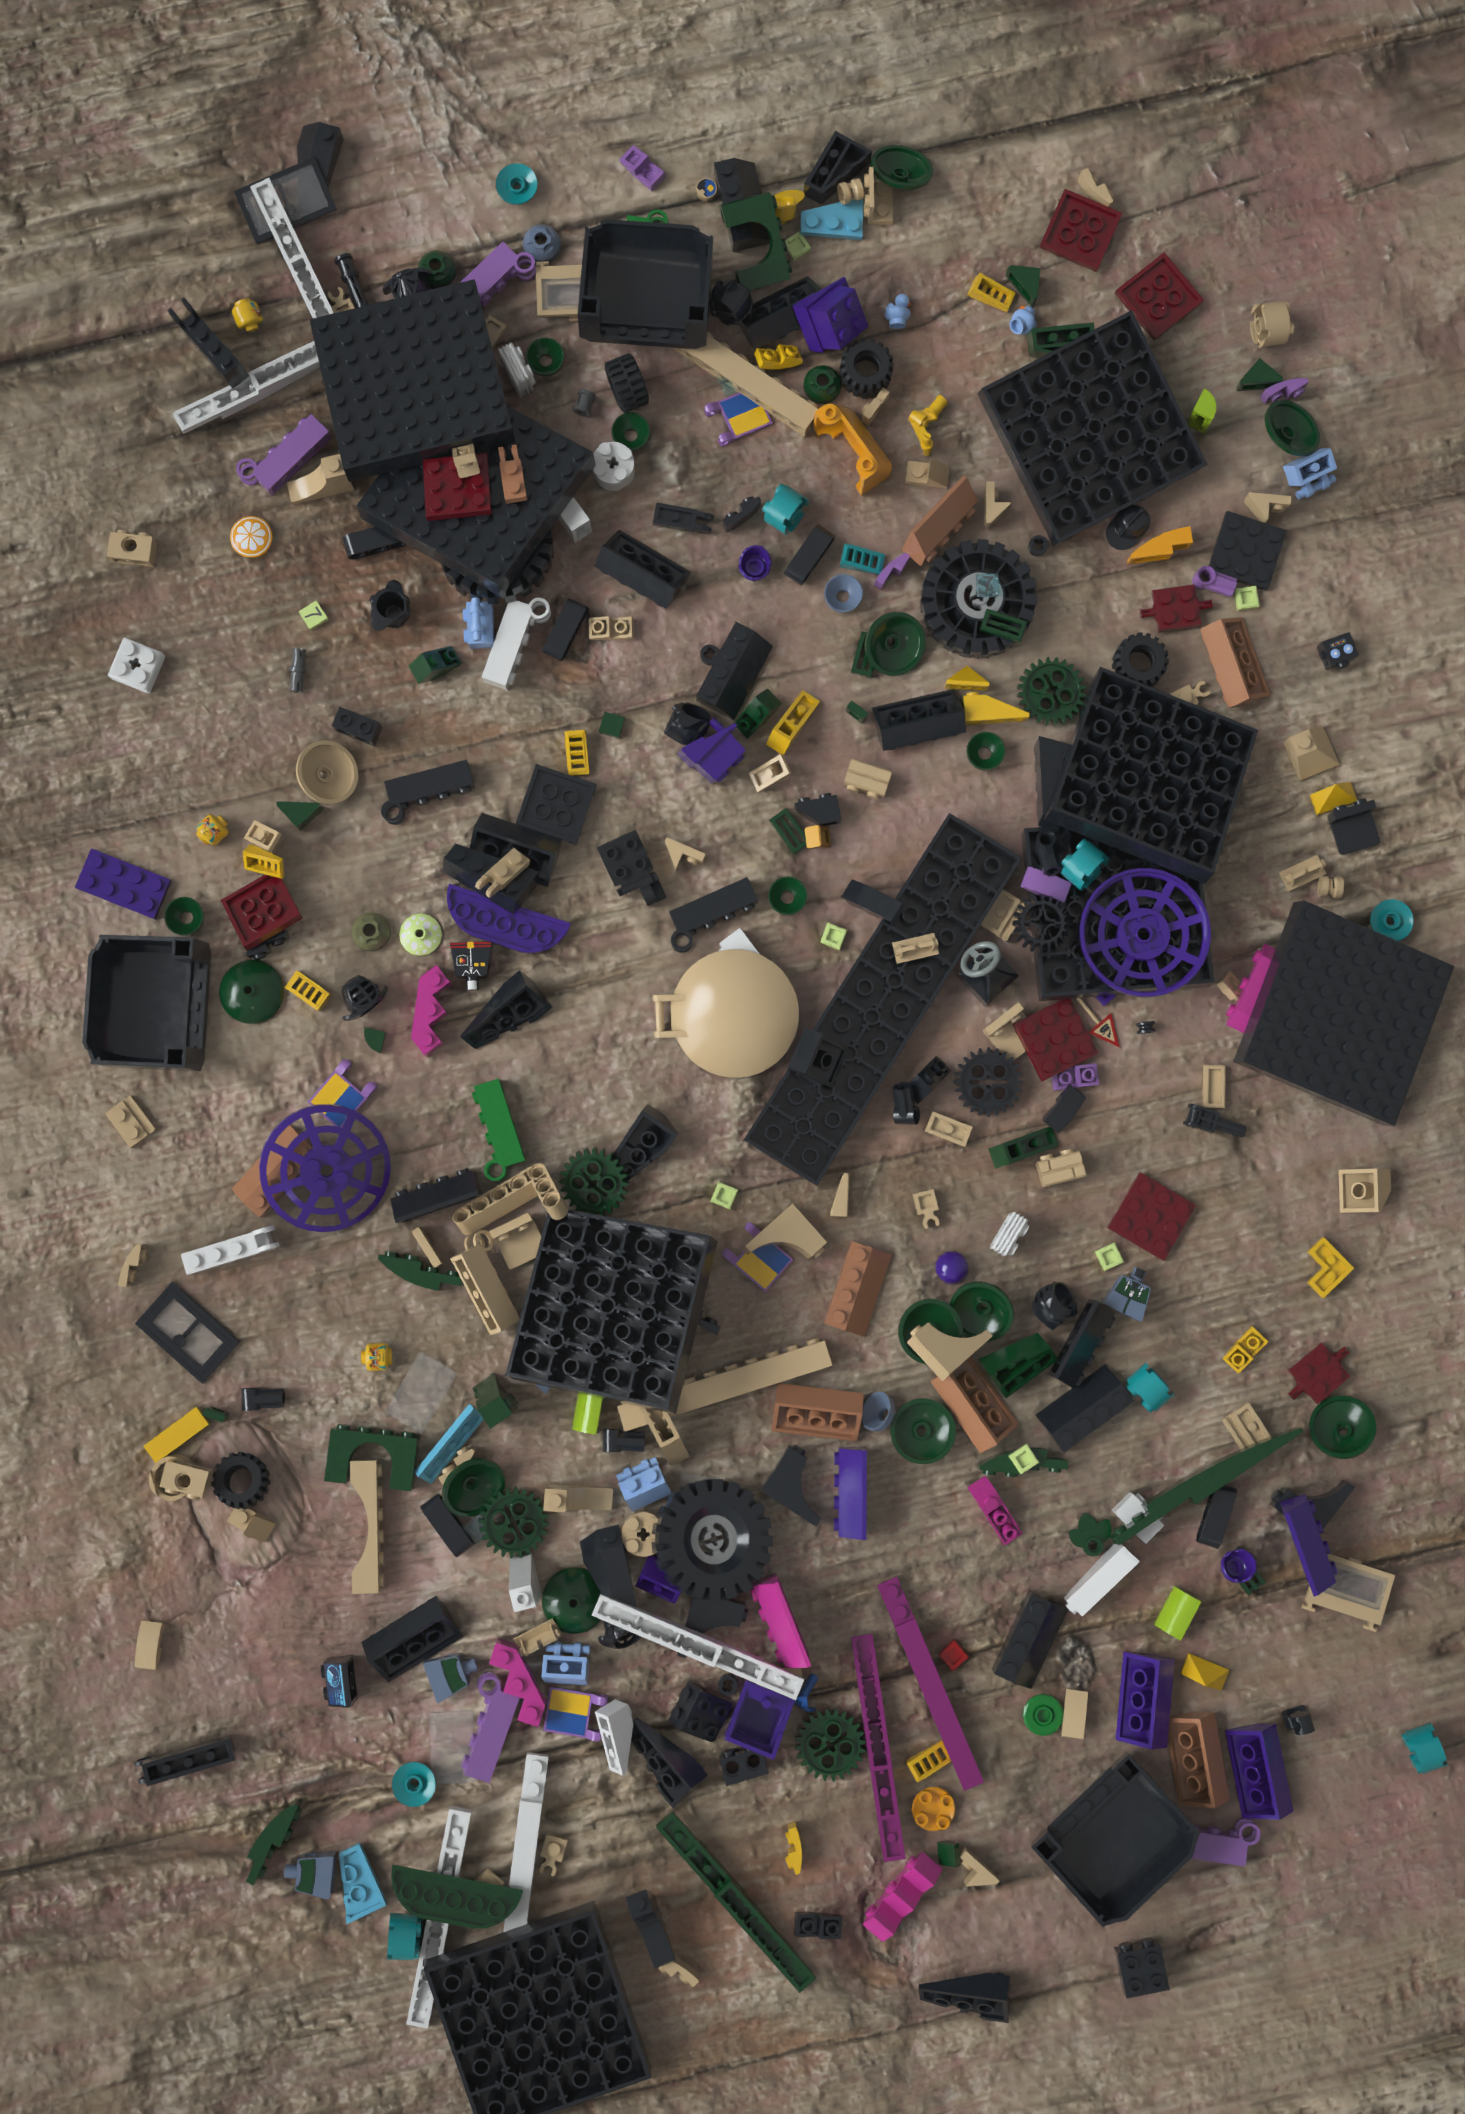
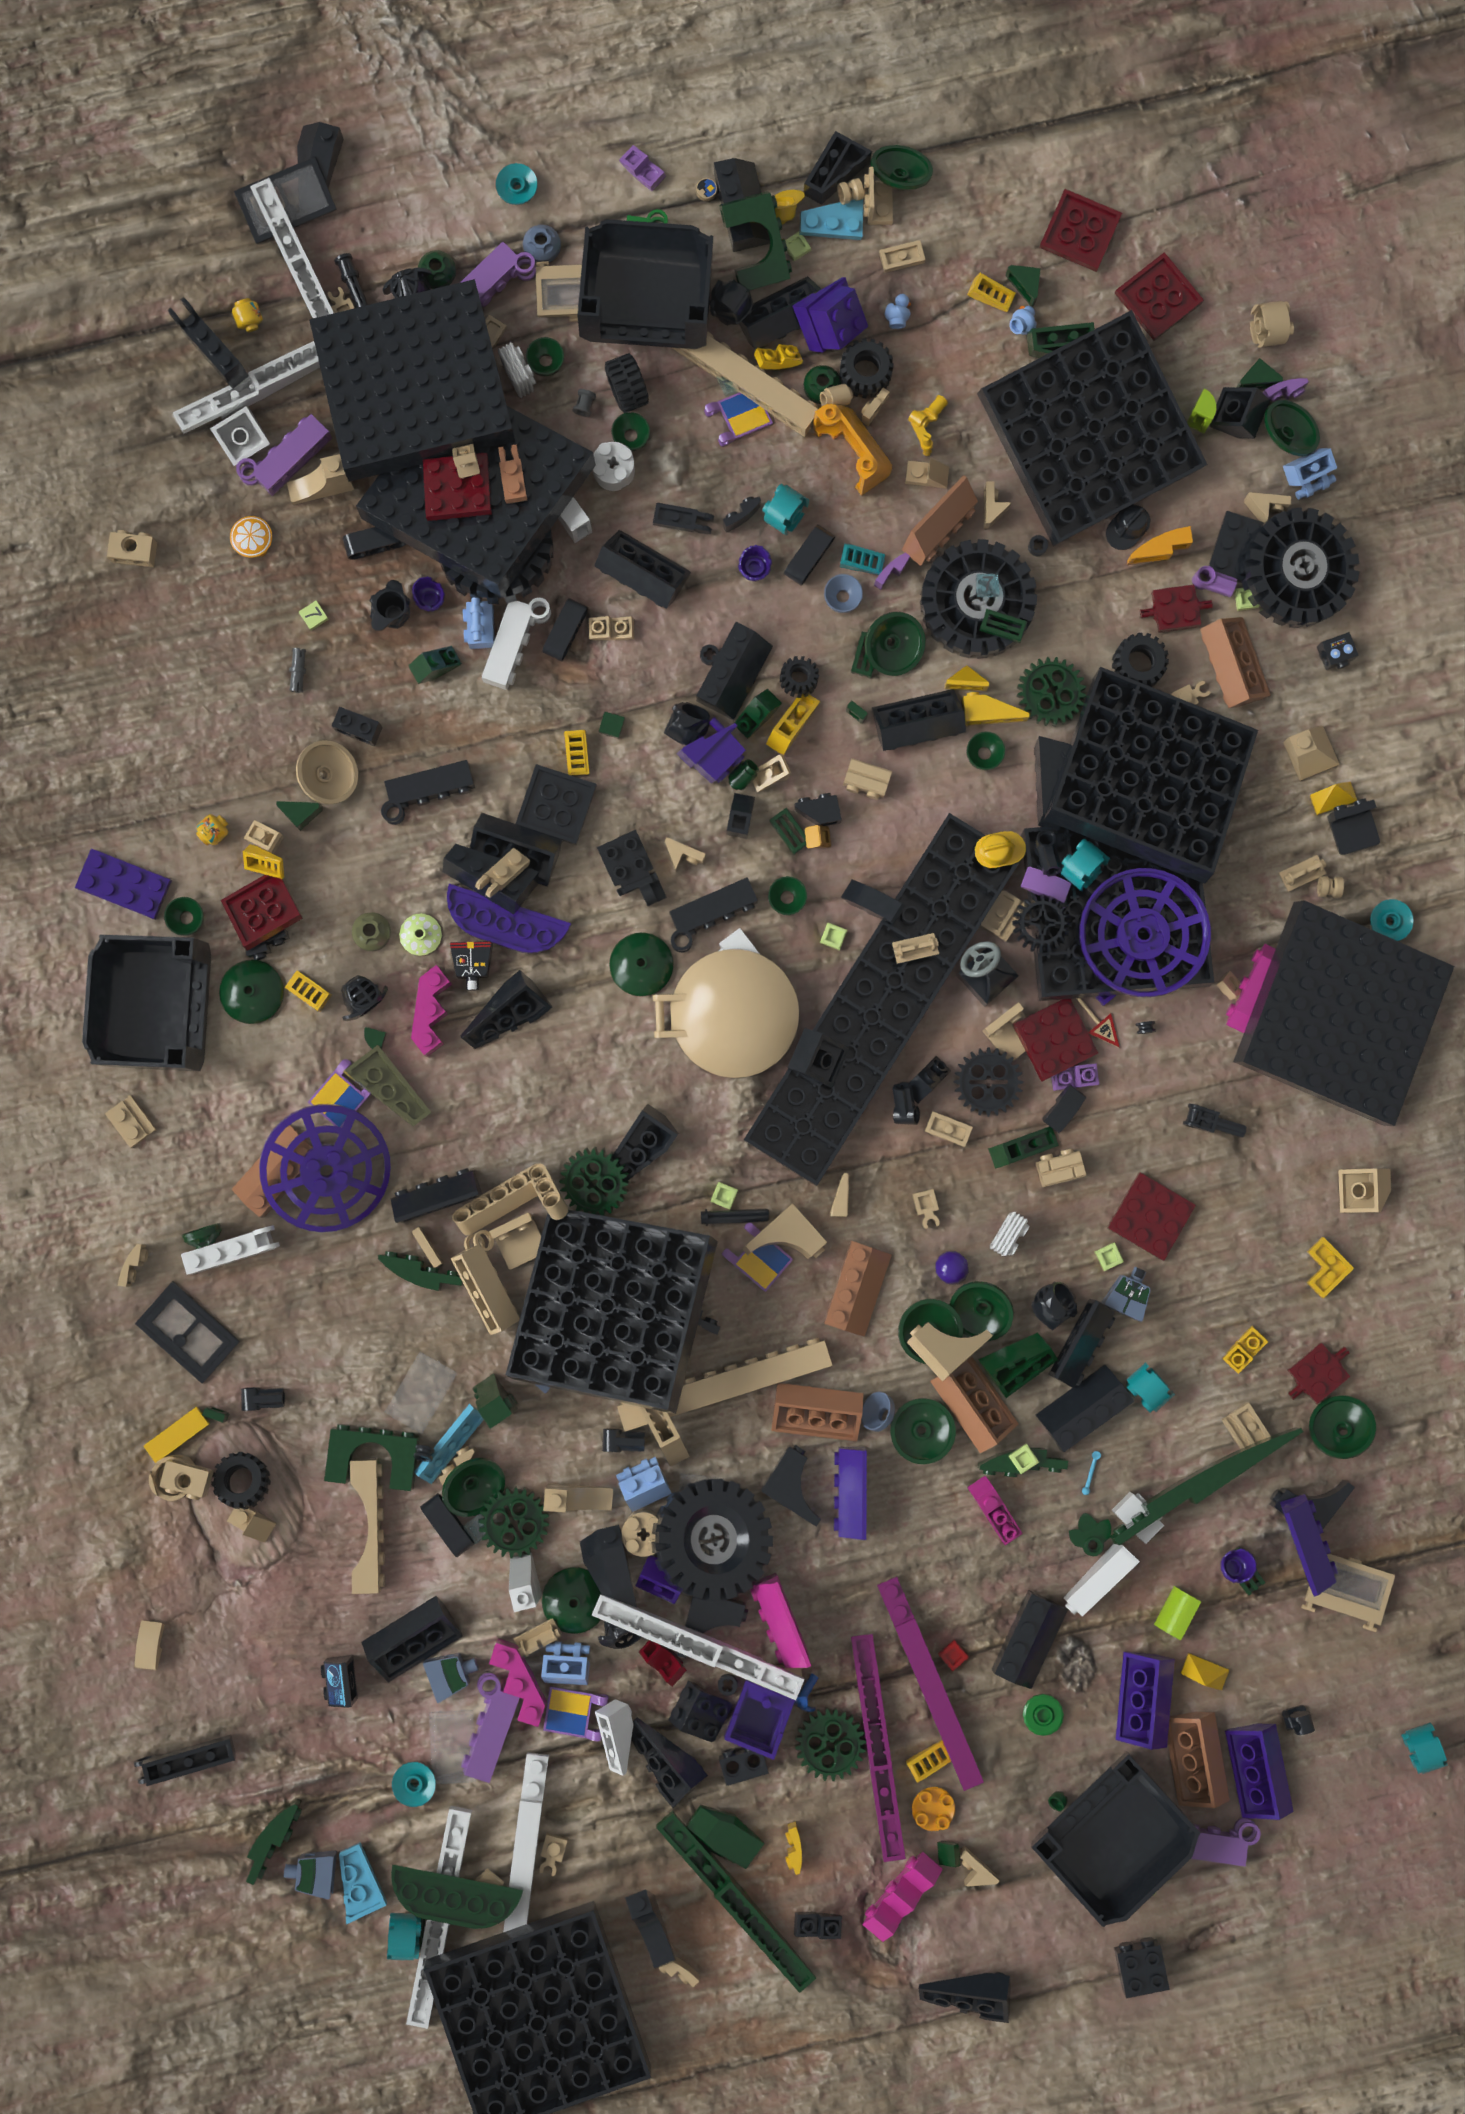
white brick [108,638,165,694] -> none
yellow head [361,1343,392,1371] -> none
green hinge [472,1079,526,1181] -> none
lime brick [572,1393,603,1435] -> none
tan slope [1061,1689,1088,1740] -> none
tan slope [1077,168,1114,208] -> none
black beam [1196,1485,1237,1549] -> none
tan tile [1202,1065,1226,1109] -> none
none -> dark green piece [182,1223,222,1249]
none -> white slope [210,406,270,466]
none -> olive wing [343,1045,431,1127]
none -> dark purple hair [412,577,445,612]
none -> black bush [413,1445,435,1462]
none -> dark green dish [609,932,674,997]
none -> dark red brick [639,1640,687,1687]
none -> dark green piece [686,1805,765,1869]
none -> black axle [701,1209,770,1226]
none -> black slope [726,793,755,839]
none -> dark green brick [728,759,759,790]
none -> black tyre [780,656,819,698]
none -> tan brick [820,384,853,406]
none -> tan plate [879,240,925,273]
none -> yellow piece [975,831,1026,868]
none -> dark green hinge [1048,1791,1068,1811]
none -> medium azure hinge [1082,1451,1101,1495]
none -> black slope [1209,387,1270,439]
none -> black wheel [1240,507,1360,628]

